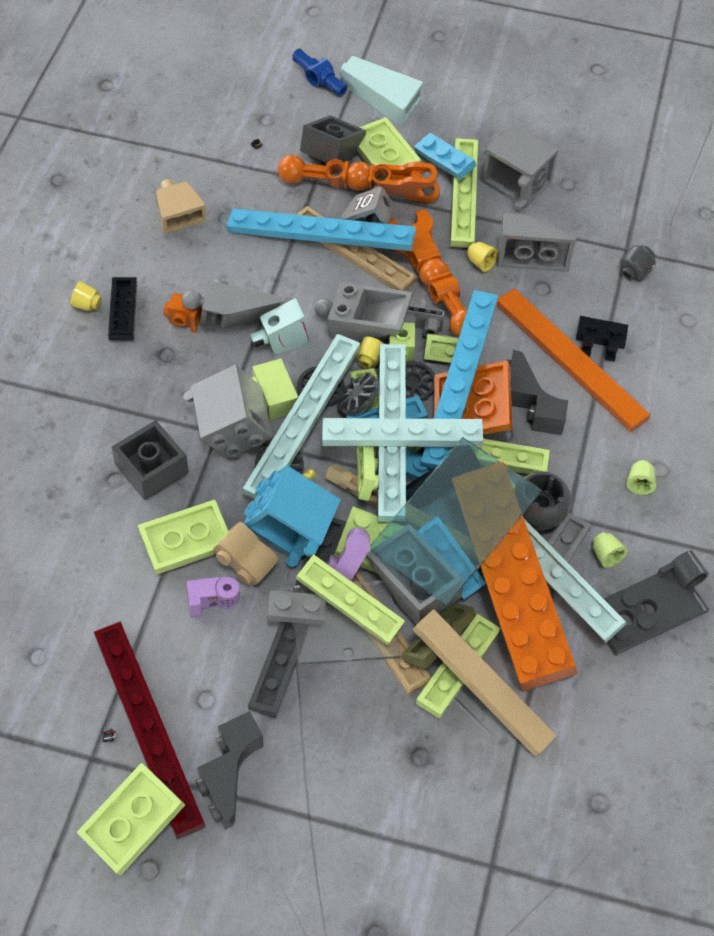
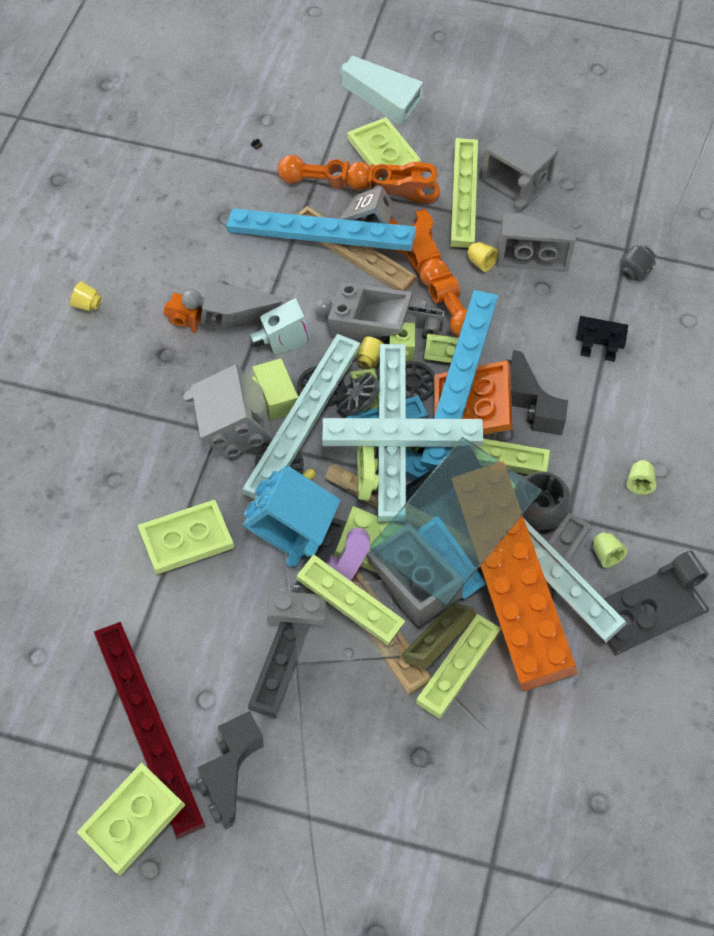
black piece [102,728,116,742] -> none
black plate [108,277,137,341] -> none
dark grey brick [111,420,189,500] -> none
tan torso [156,179,206,234] -> none
lavender leg [187,577,240,617] -> none
tan brick [213,522,279,586] -> none
blue pin [292,48,348,97] -> none
dark grey slope [300,115,367,164] -> none
tan tile [412,609,557,757] -> none
medium azure plate [414,133,476,180] -> none
orange tile [496,288,651,432] -> none

